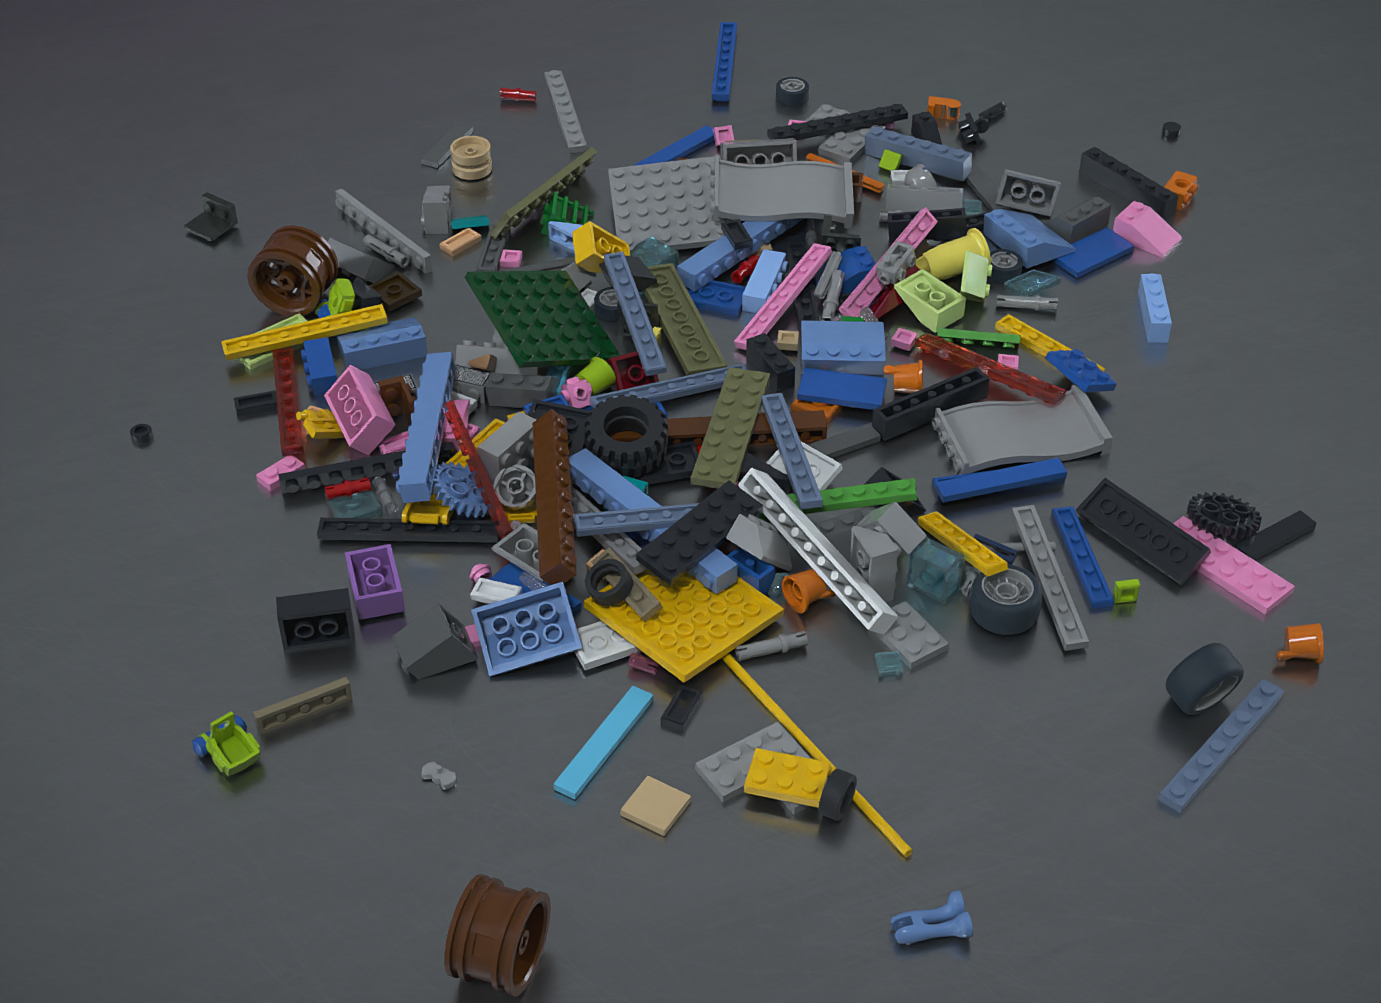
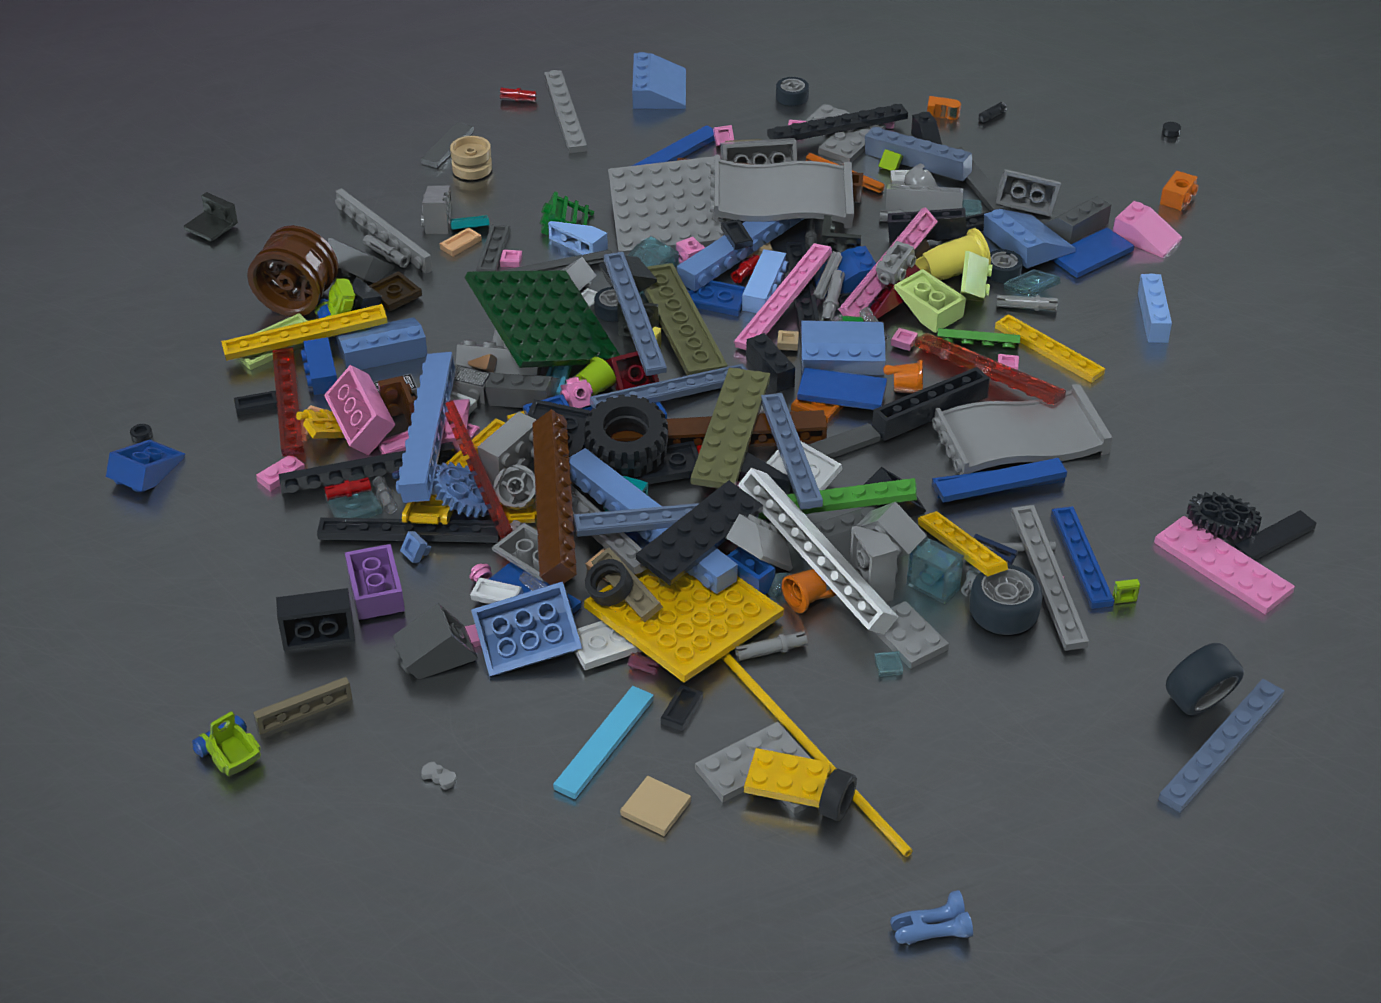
reddish brown wheel [444,874,551,997] -> none
olive plate [490,147,597,239] -> none
yellow slope [572,221,630,274] -> none
blue plate [712,22,737,102] -> none
black hips [958,112,989,146] -> none
blue plate [1045,349,1117,392] -> none
black plate [1076,478,1211,586] -> none
black brick [1079,147,1179,220] -> none
orange hat [1276,623,1324,664] -> none
none -> blue slope [106,440,185,492]
none -> medium blue tile [400,531,431,563]
none -> medium blue slope [632,52,686,109]
none -> bright pink brick [676,237,705,264]

